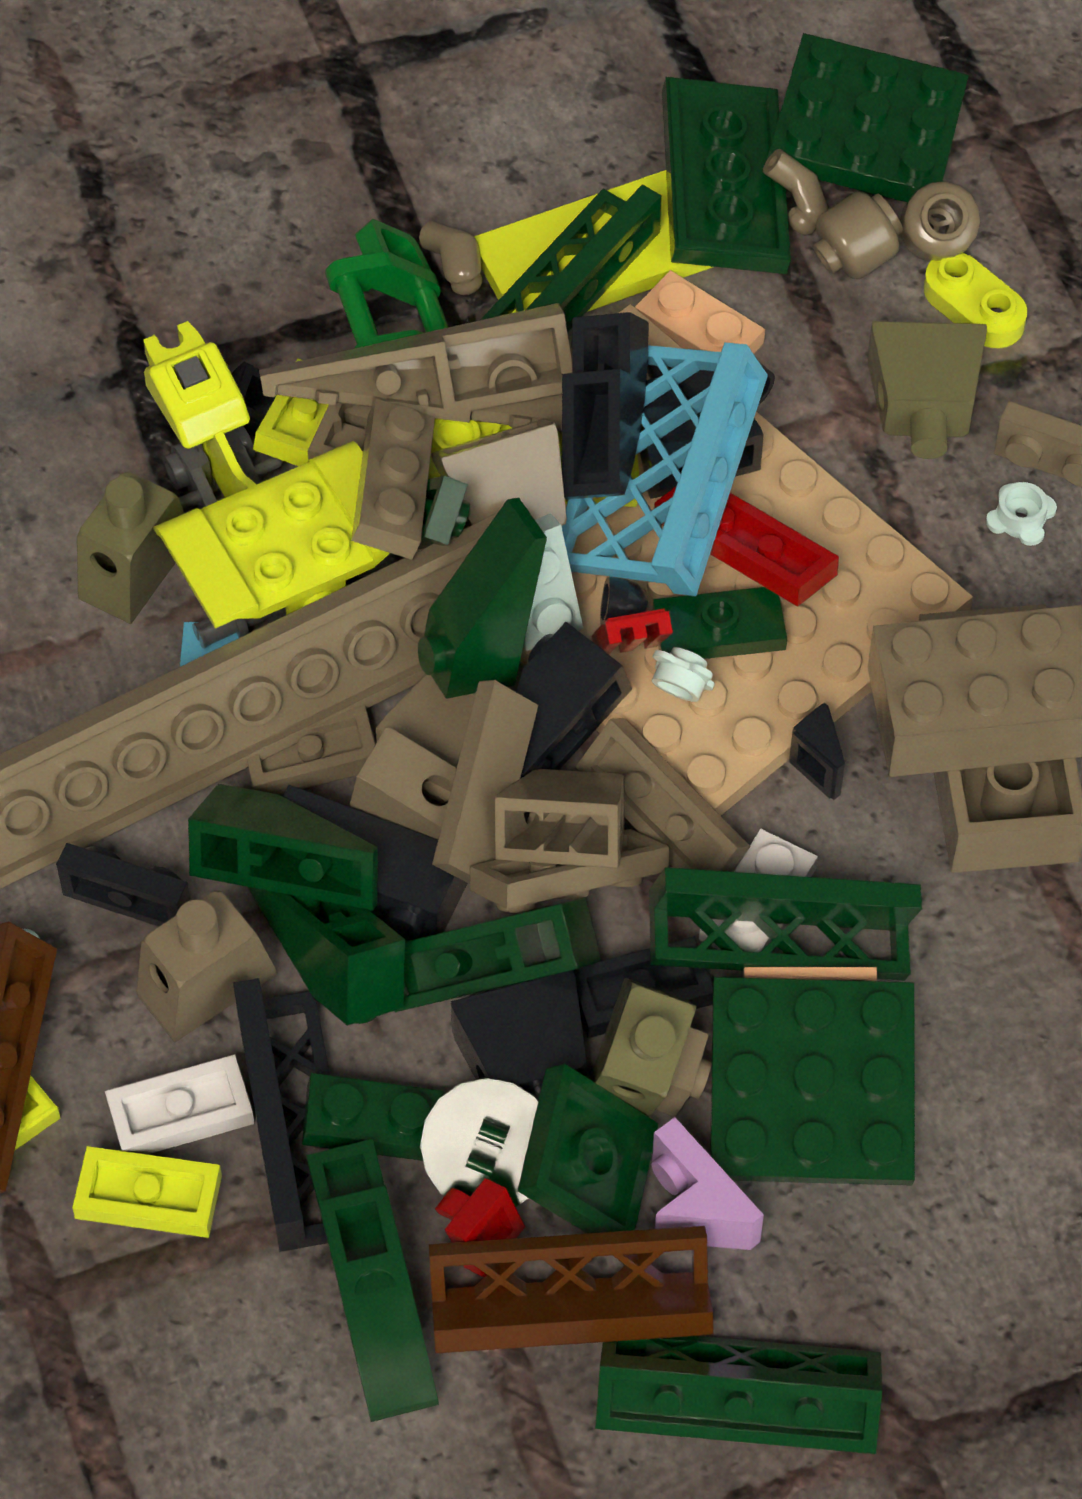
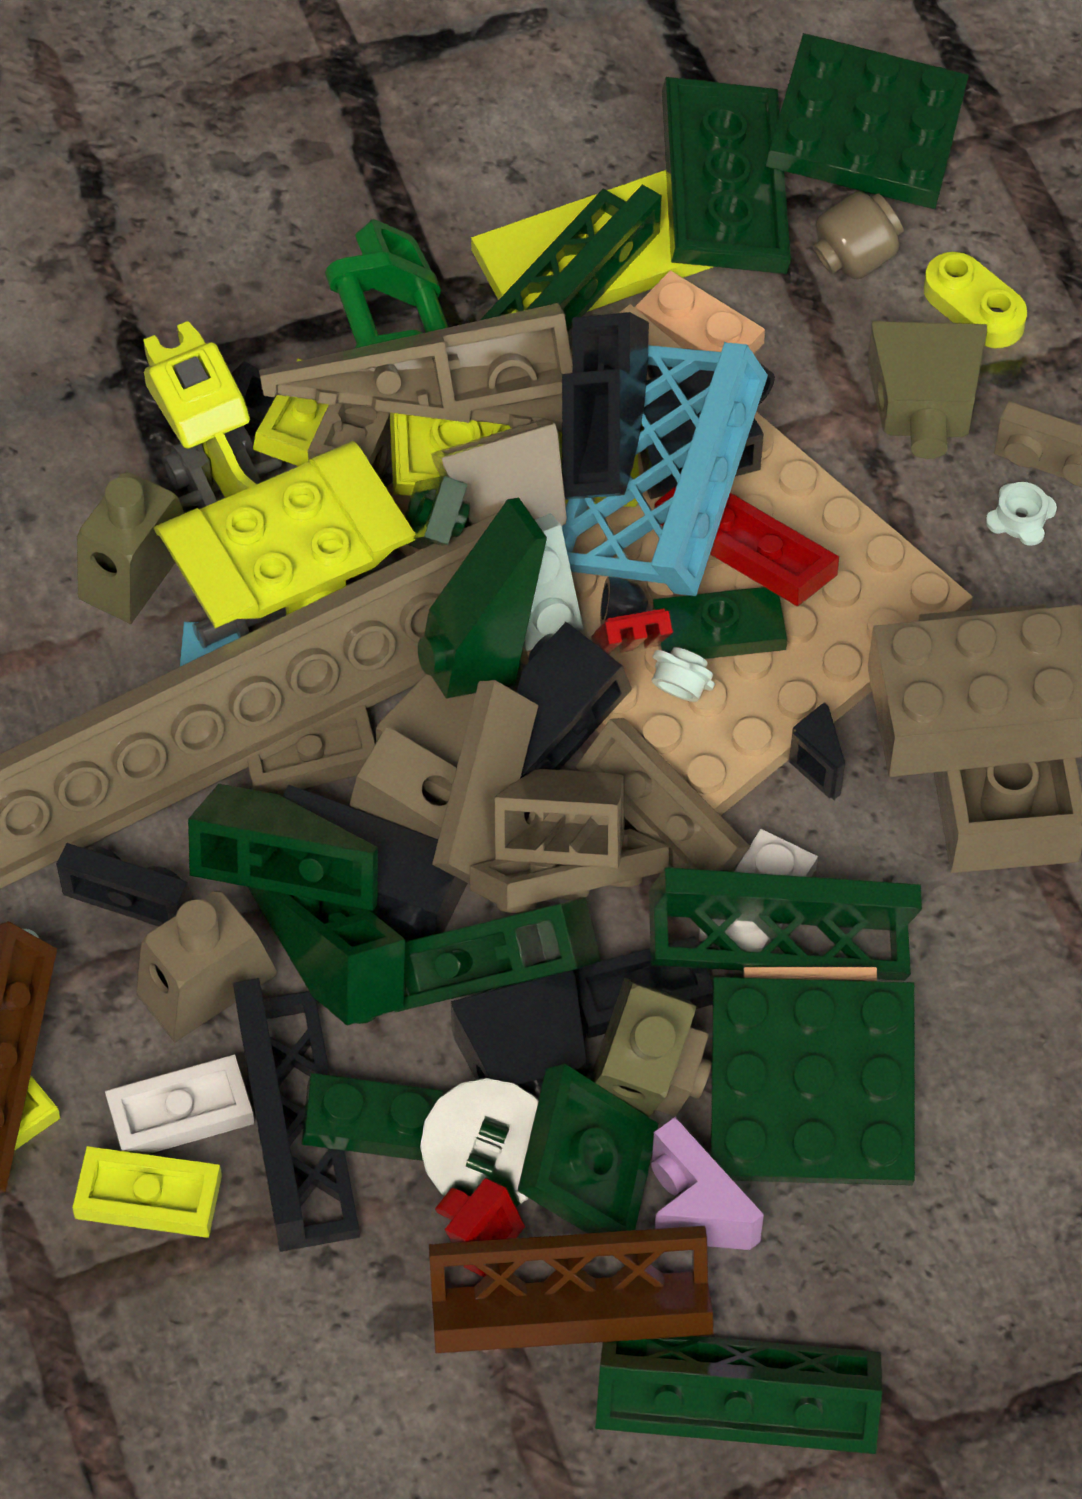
dark green slope [306,1139,439,1422] -> none
dark tan plate [351,399,435,559] -> none
dark tan arm [419,221,482,296] -> none
dark tan arm [763,149,828,235] -> none
dark tan head [900,181,981,262] -> none

